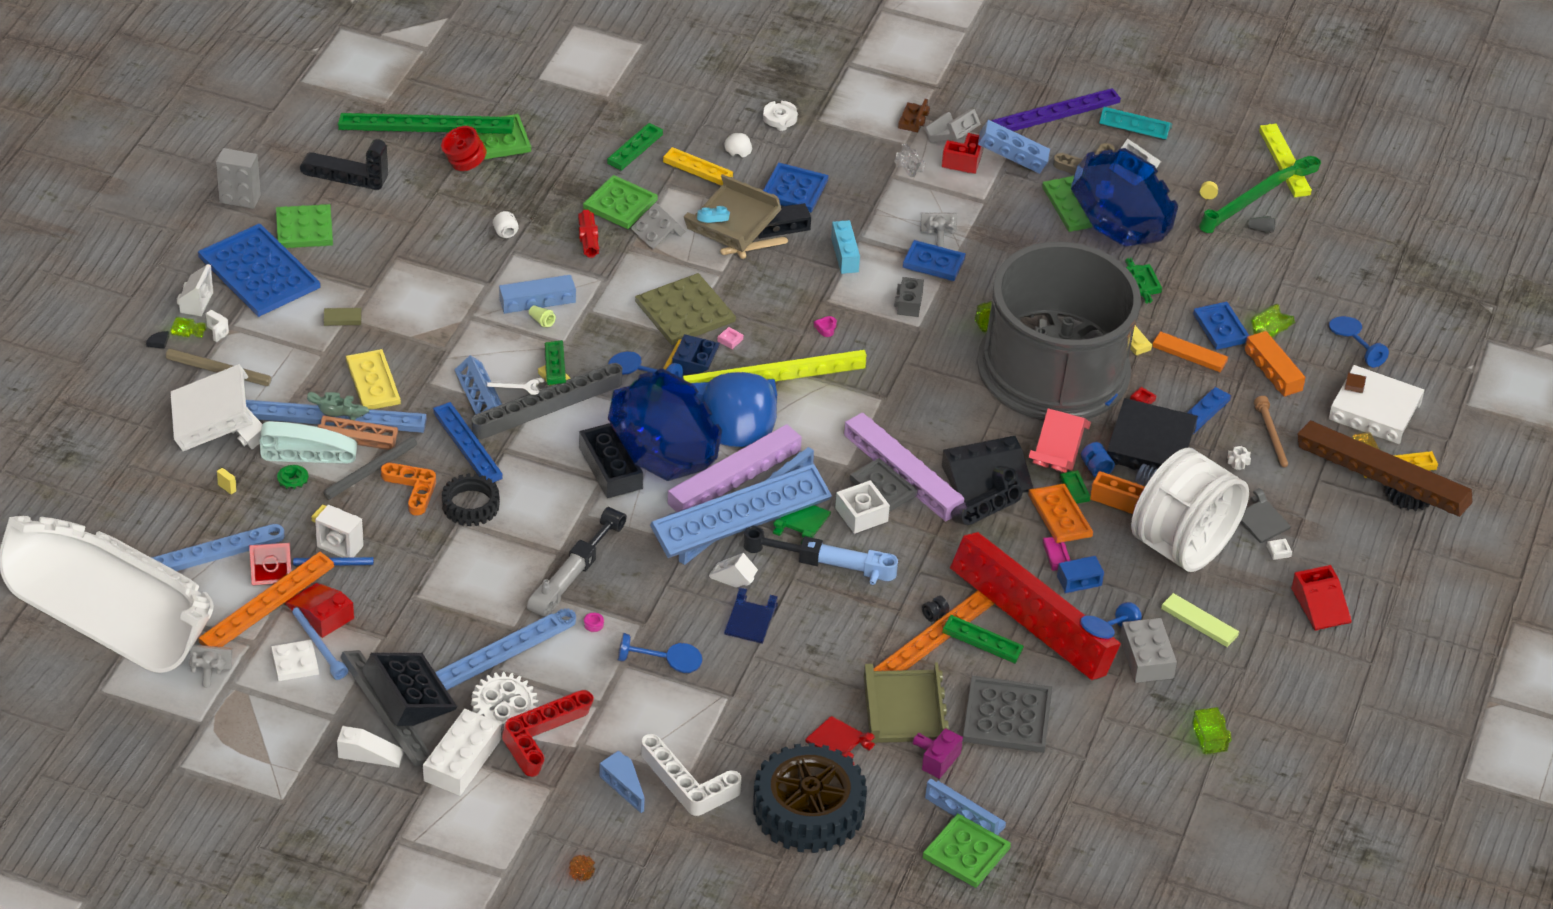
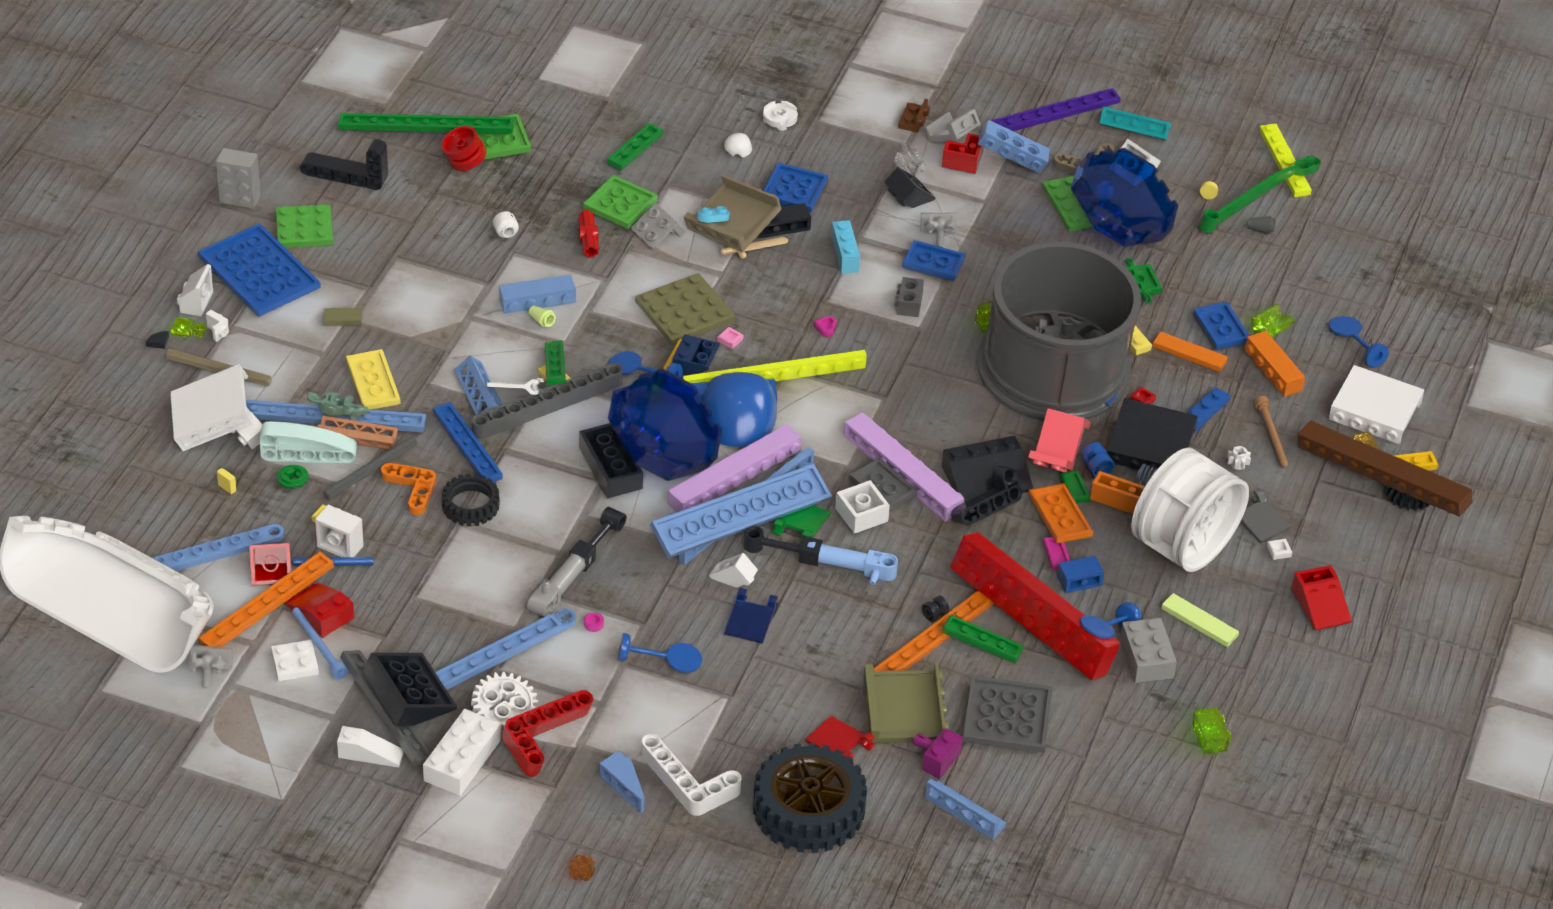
yellow plate [663,147,733,186] -> none
bright green plate [923,814,1011,888] -> none
reddish brown tile [1344,373,1367,393] -> none
none -> black slope [884,166,936,208]

